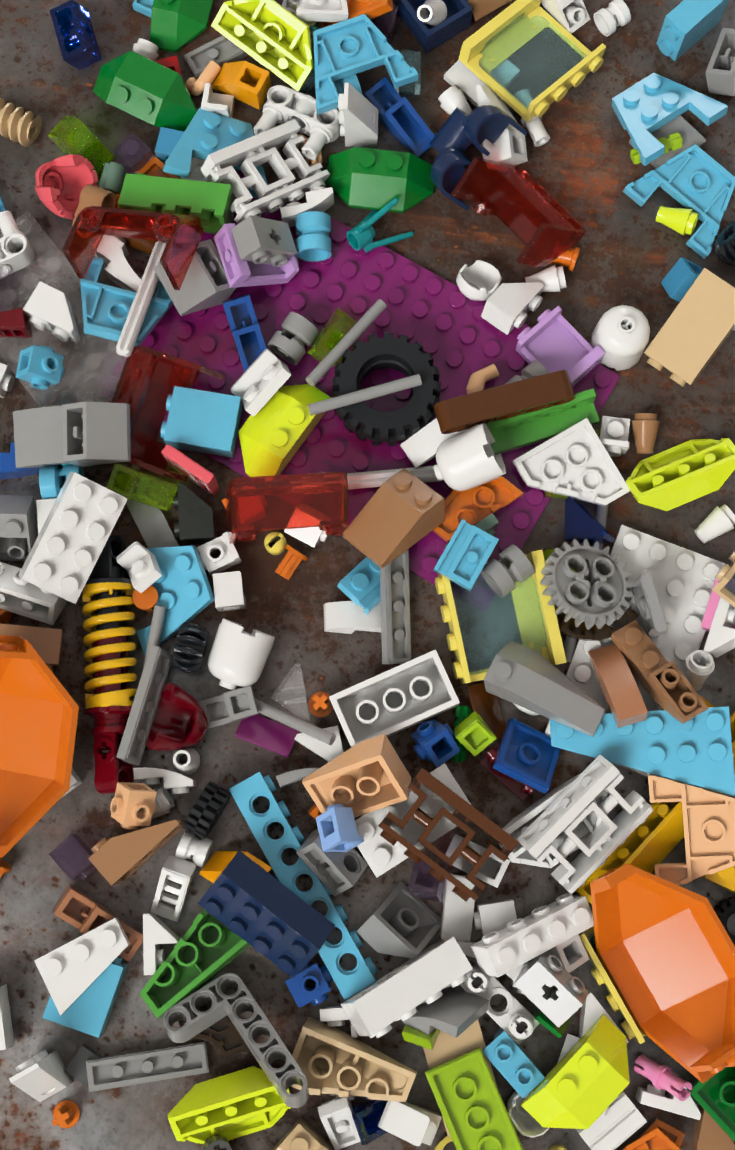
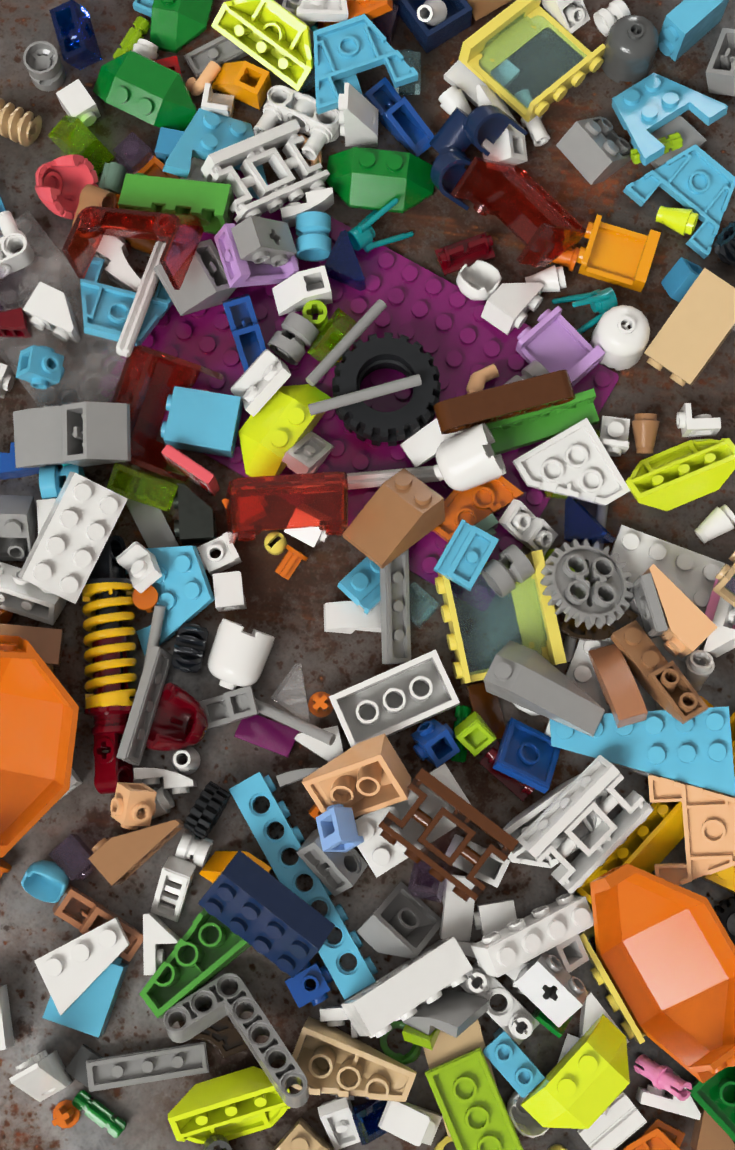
none -> medium azure hair [21,860,69,903]
none -> light grey wheel [23,41,66,92]
none -> white brick [56,79,101,130]
none -> green axle [72,1090,126,1138]
none -> lime axle [113,16,150,59]
none -> white slope [272,265,333,316]
none -> white slope [282,431,334,478]
none -> lime bush [302,300,328,332]
none -> clear blue slope [325,230,366,291]
none -> bright green piece [380,1021,421,1065]
none -> clear light blue panel [410,582,439,628]
none -> dark red hinge [435,232,496,276]
none -> white slope [498,499,558,555]
none -> teal plant [552,287,618,335]
none -> light grey slope [556,116,631,185]
none -> light orange panel [576,214,661,292]
none -> dark grey cylinder [601,14,659,84]
none -> light nougat slope [643,564,717,659]
none -> white bracket [676,403,721,437]

